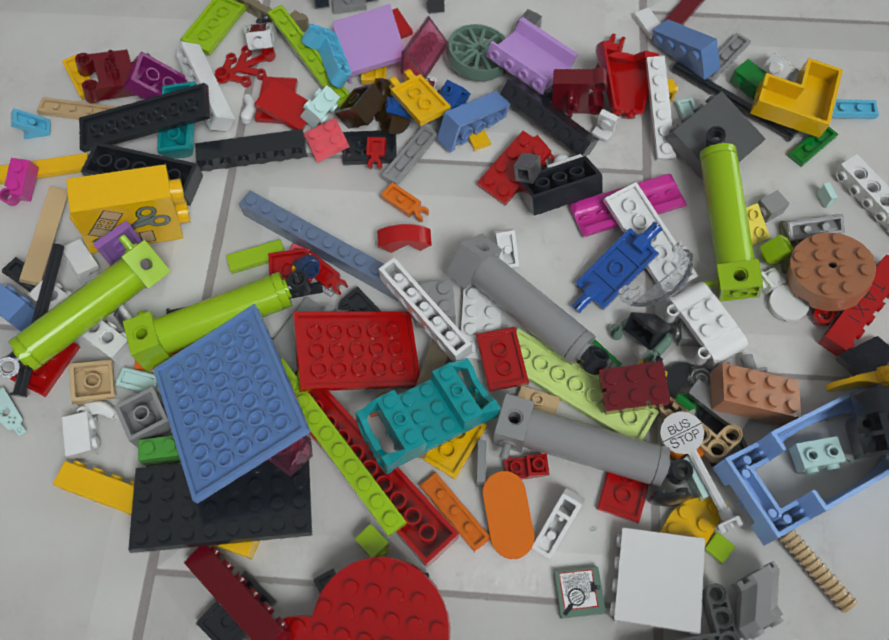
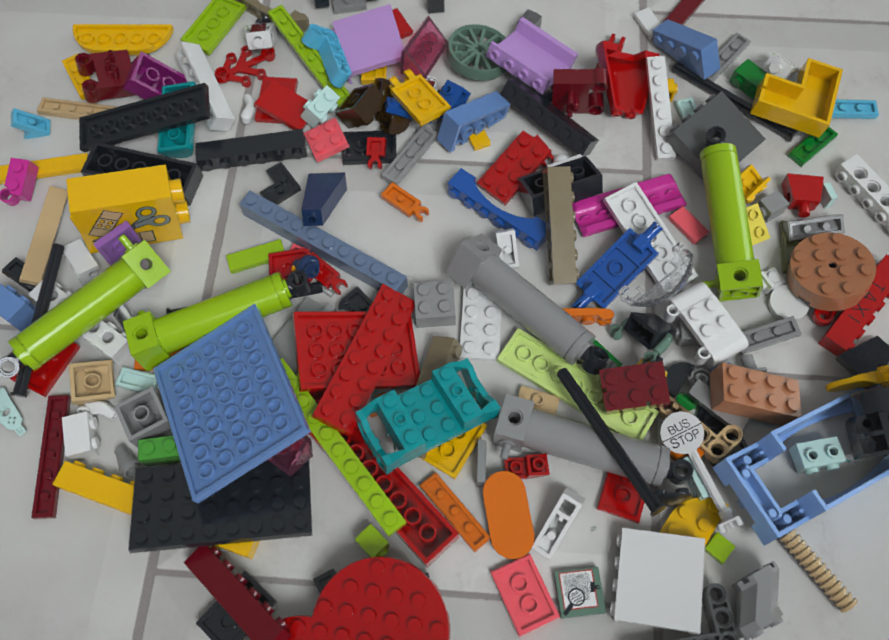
red brick [377,224,432,253] -> none
white brick [378,257,472,362] -> none
red tile [476,327,529,392] -> none
flat silver brick [514,153,541,184] -> none
white bracket [592,109,619,142] -> none
lime brick [760,235,794,266] -> none
none -> dark red tile [31,395,71,519]
none -> yellow plate [73,24,174,55]
none -> light grey cone [114,446,140,477]
none -> black plate [259,162,301,205]
none -> dark blue slope [301,172,347,226]
none -> red plate [311,284,415,437]
none -> blue arch [448,168,546,251]
none -> coral tile [490,554,560,637]
none -> dark tan brick [543,166,579,285]
none -> black axle [557,368,667,516]
none -> orange hinge [562,308,614,326]
none -> coral tile [668,206,709,245]
none -> yellow bracket [740,164,771,204]
none -> light grey hinge [740,316,802,355]
none -> red torso [781,173,824,218]

